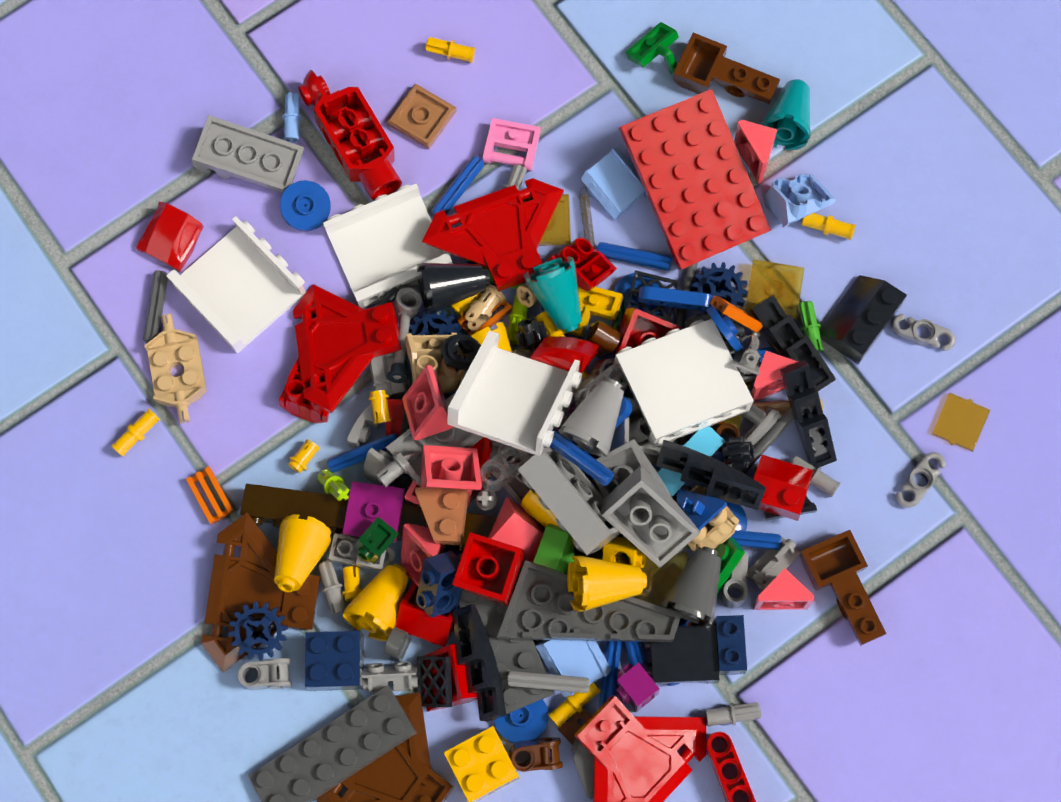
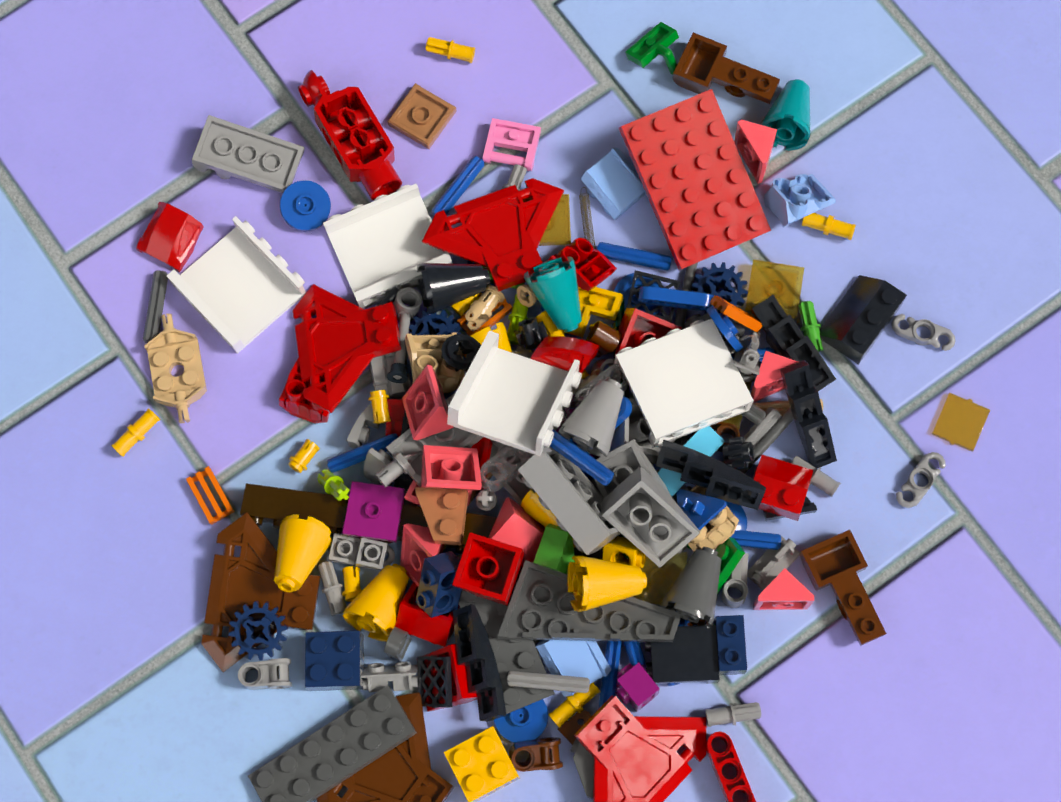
light blue axle [282,92,302,143] -> none
dark green bracket [353,517,399,564] -> none

